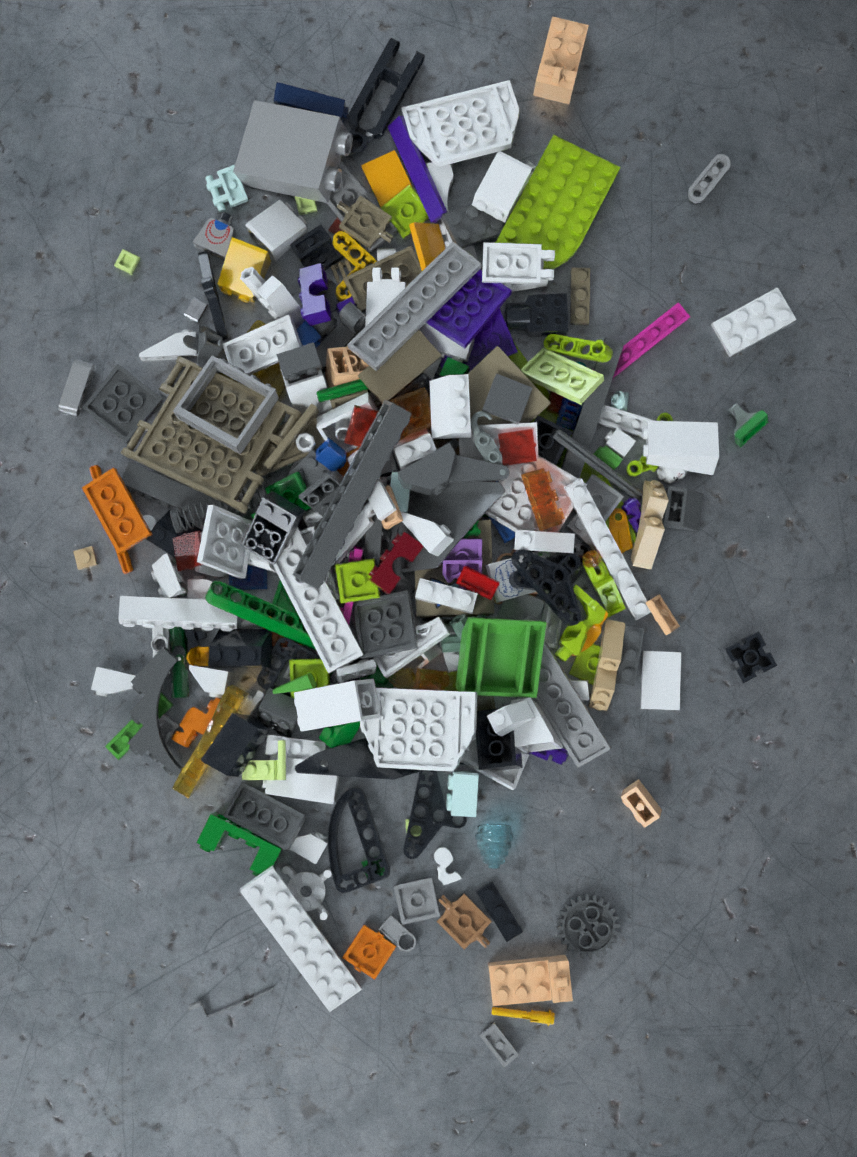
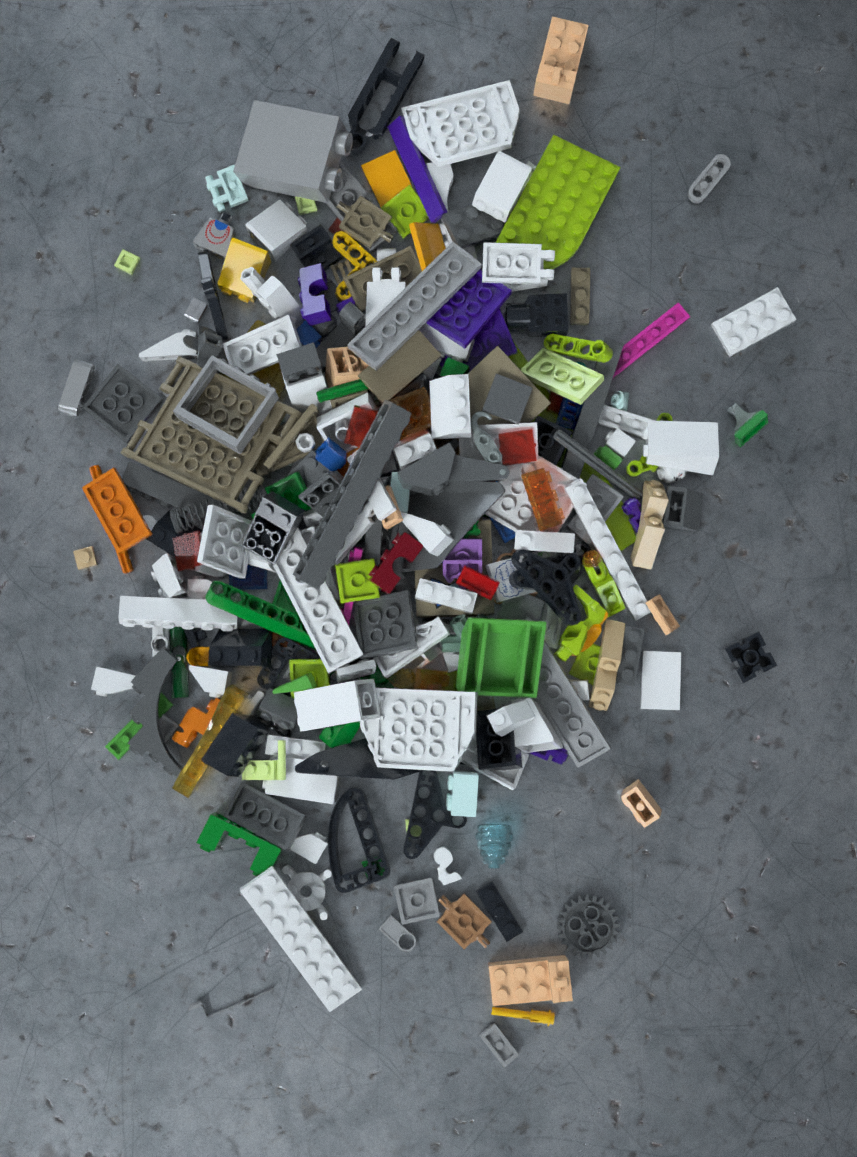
dark blue slope [273,82,349,122] -> none
orange plate [342,924,396,980] -> none
light orange piece [609,508,633,553] -> none

